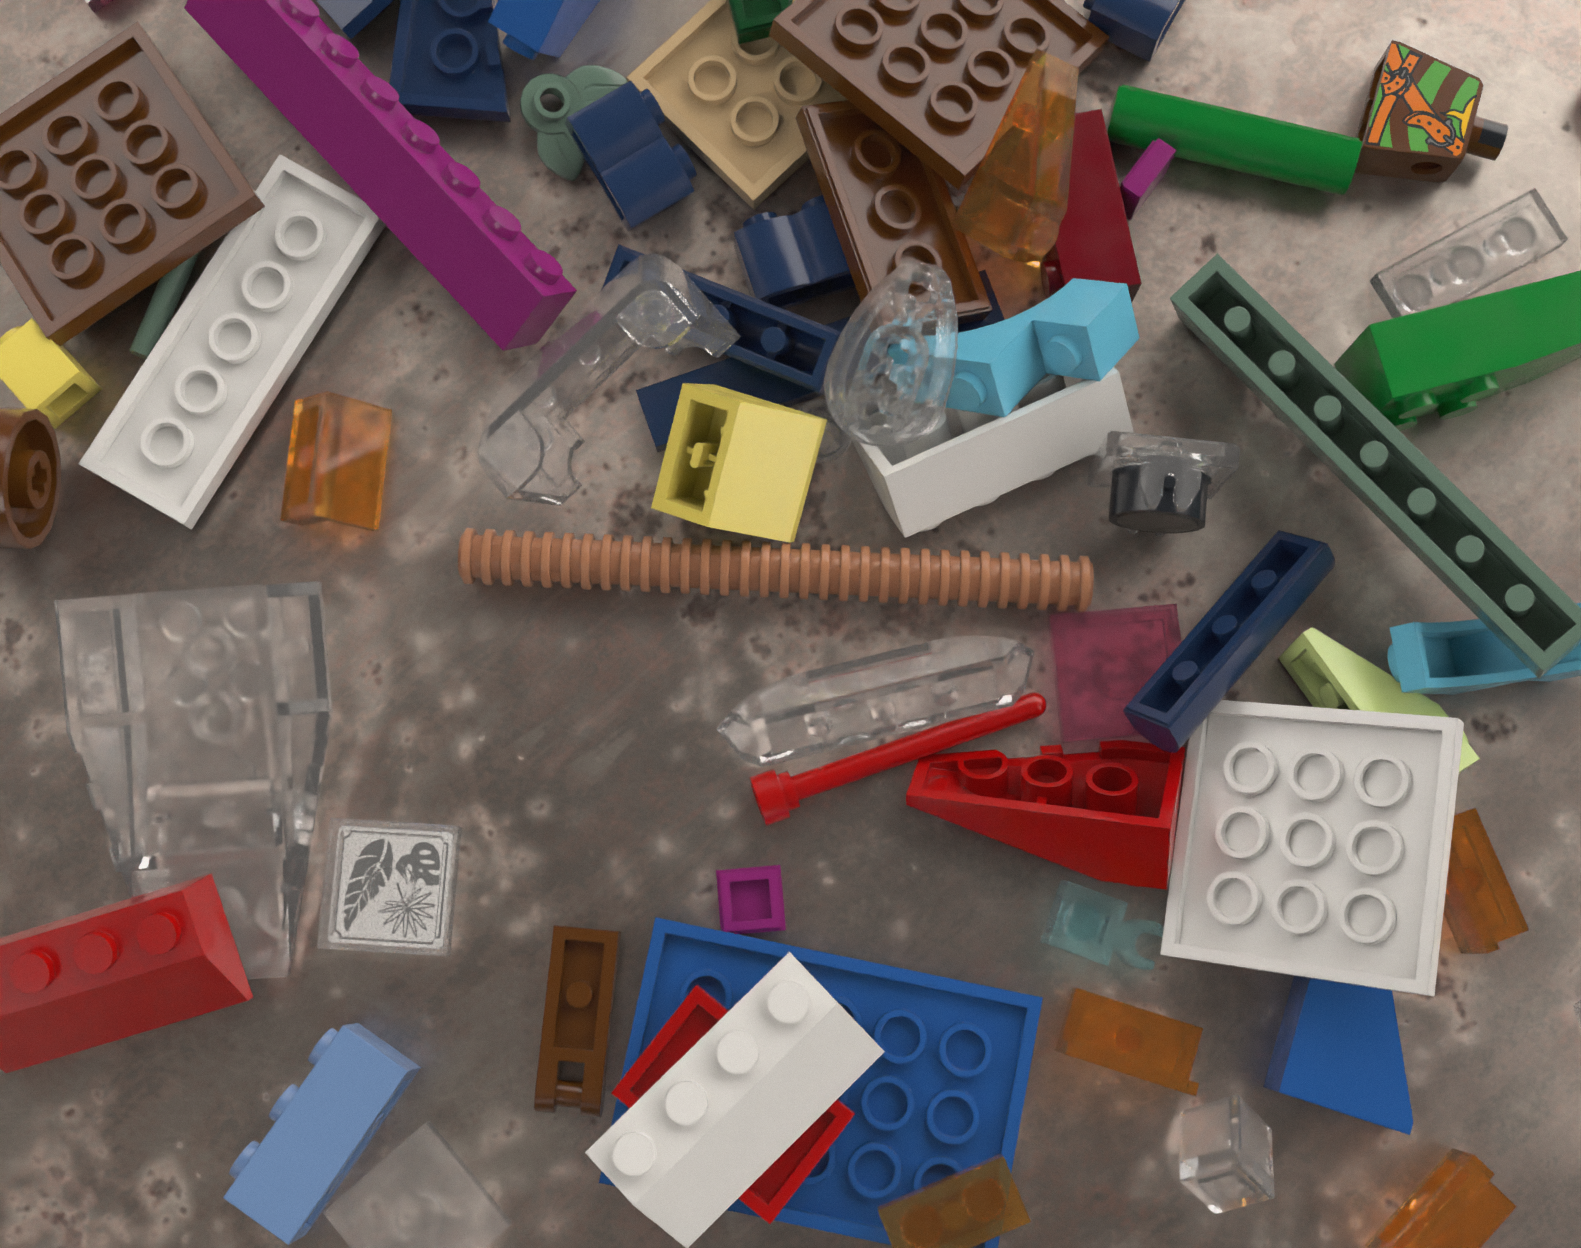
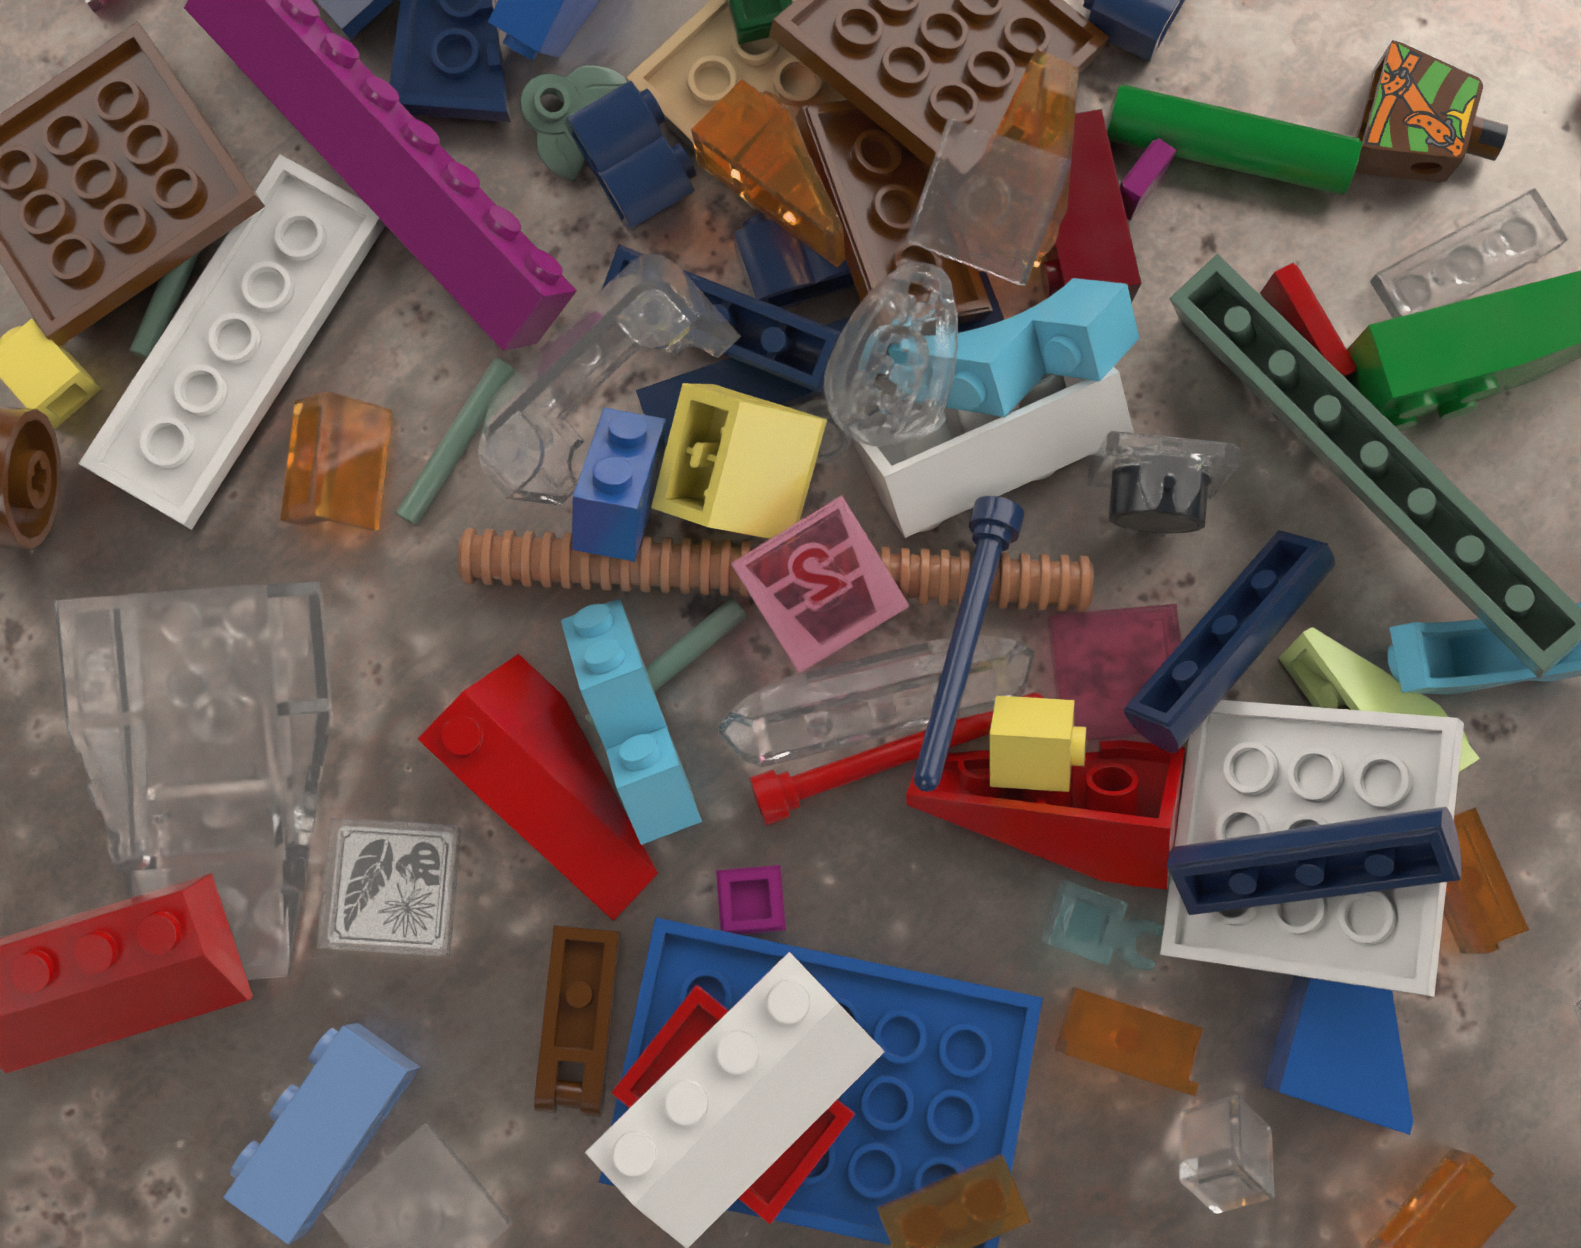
none -> sand green bar [395,357,516,526]
none -> red wedge [417,653,659,921]
none -> medium azure arch [561,598,702,845]
none -> blue brick [572,407,666,562]
none -> sand green bar [585,597,747,734]
none -> clear orange slope [691,79,846,268]
none -> clear pink tile [731,494,910,673]
none -> clear tile [906,117,1072,286]
none -> dark blue piece [913,496,1025,792]
none -> light yellow brick [990,696,1086,792]
none -> dark blue brick [1167,807,1461,915]
none -> red tile [1260,262,1357,380]

